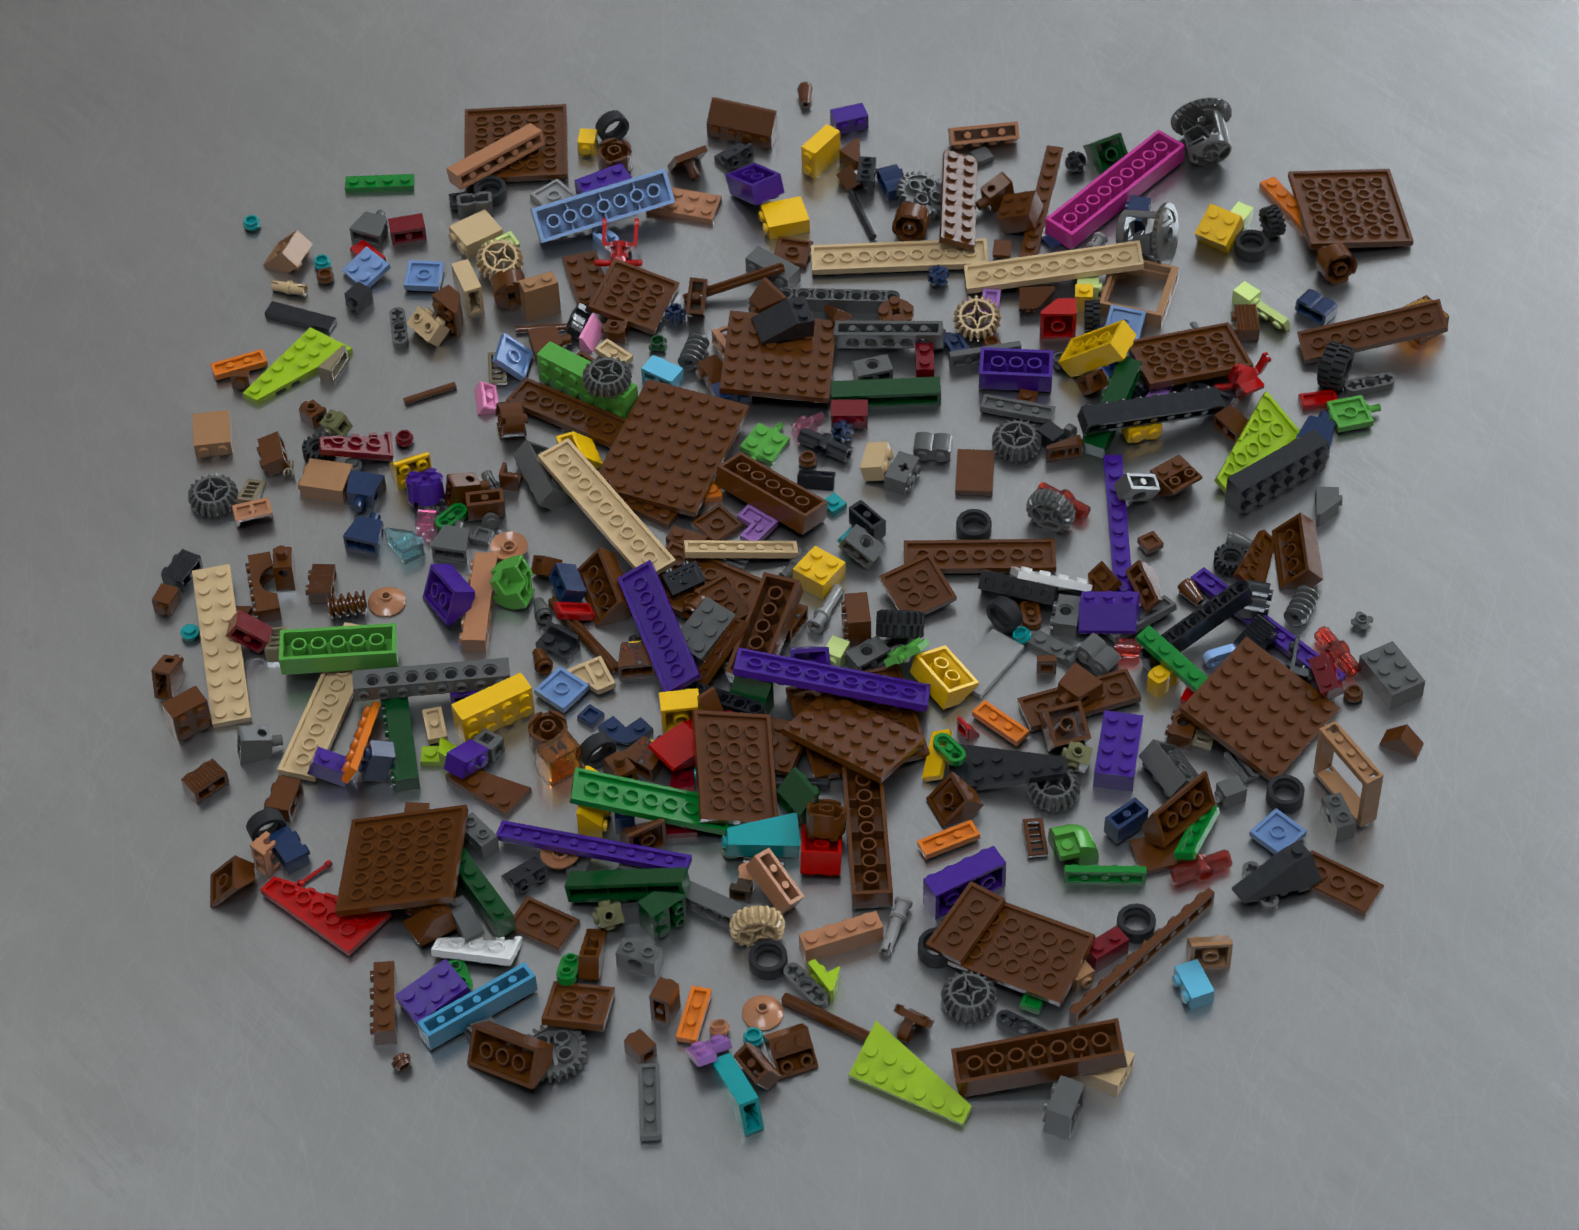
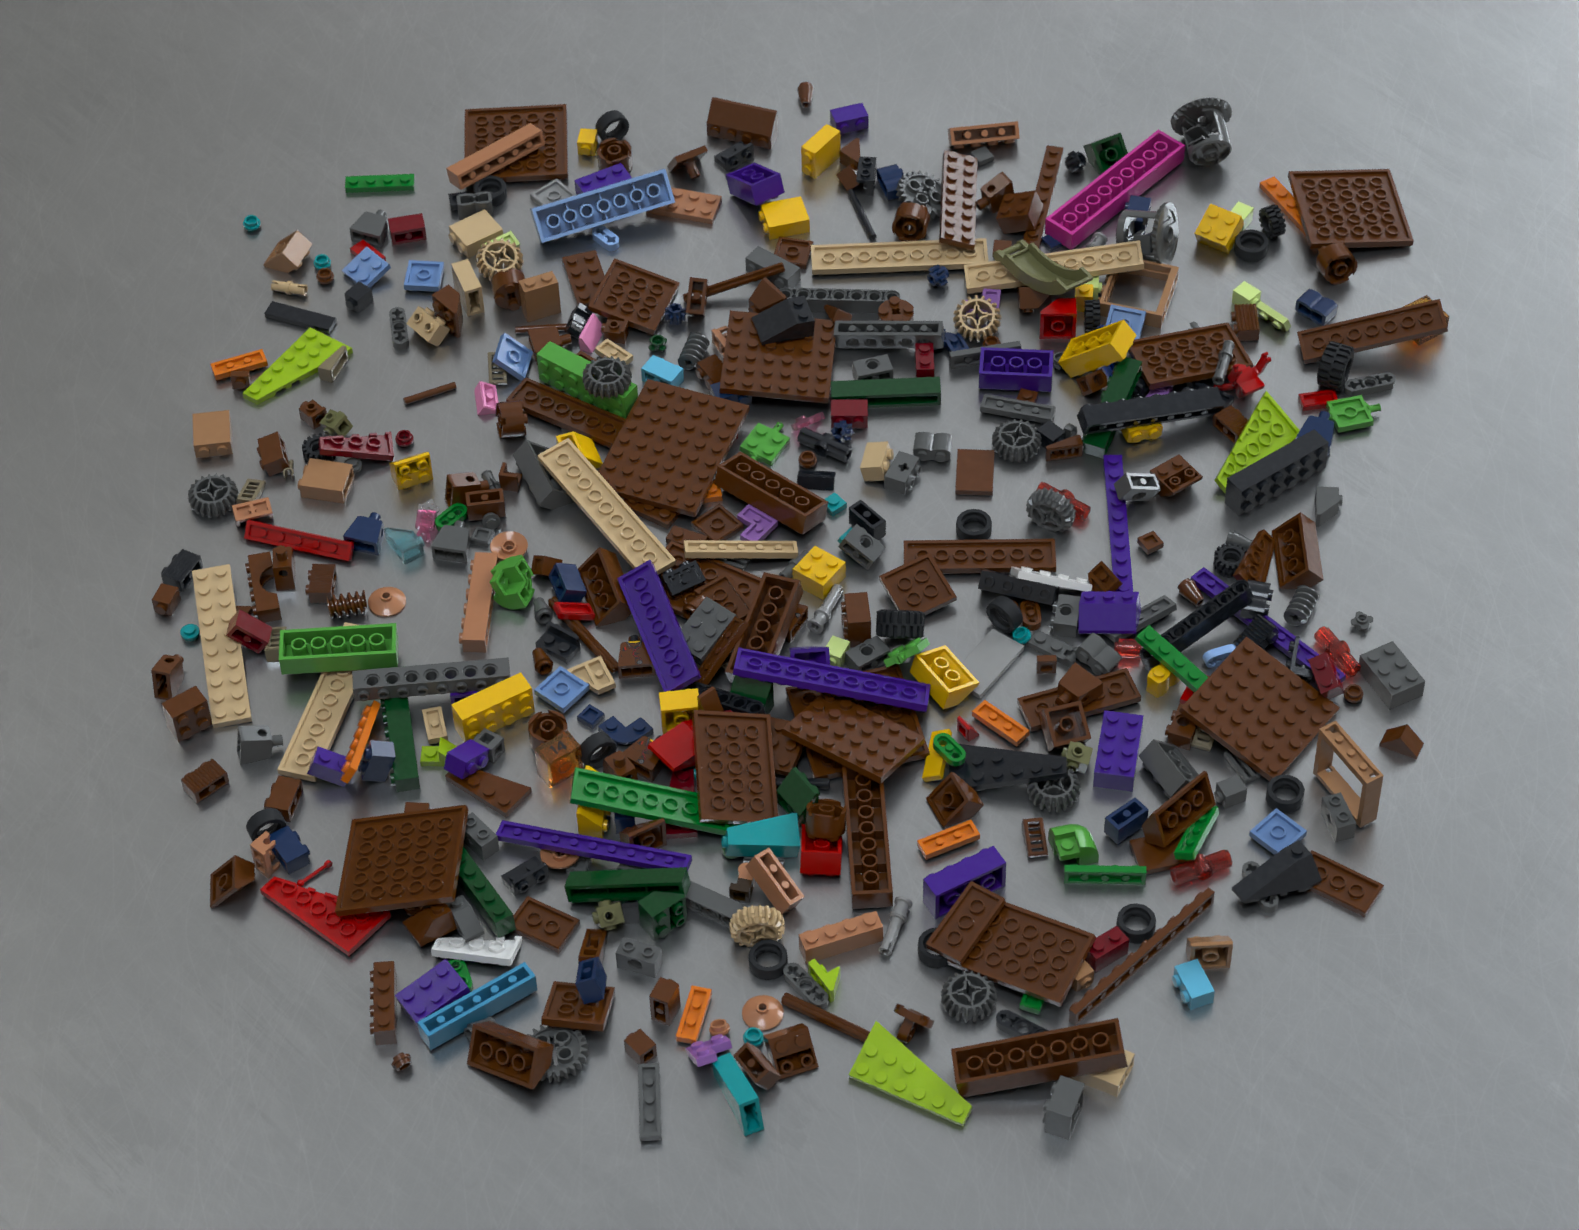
dark blue torso [347,470,386,512] -> none
dark purple brick [406,468,445,506] -> none
dark purple slope [422,564,475,625] -> none
green plate [556,953,578,986] -> none
red piece [594,218,643,267] -> none
reddish brown slope [1125,559,1161,613] -> none
none -> red plate [244,520,355,561]
none -> dark blue brick [575,956,607,1004]
none -> olive windscreen [993,239,1094,295]
none -> dark grey pin [1212,340,1235,385]

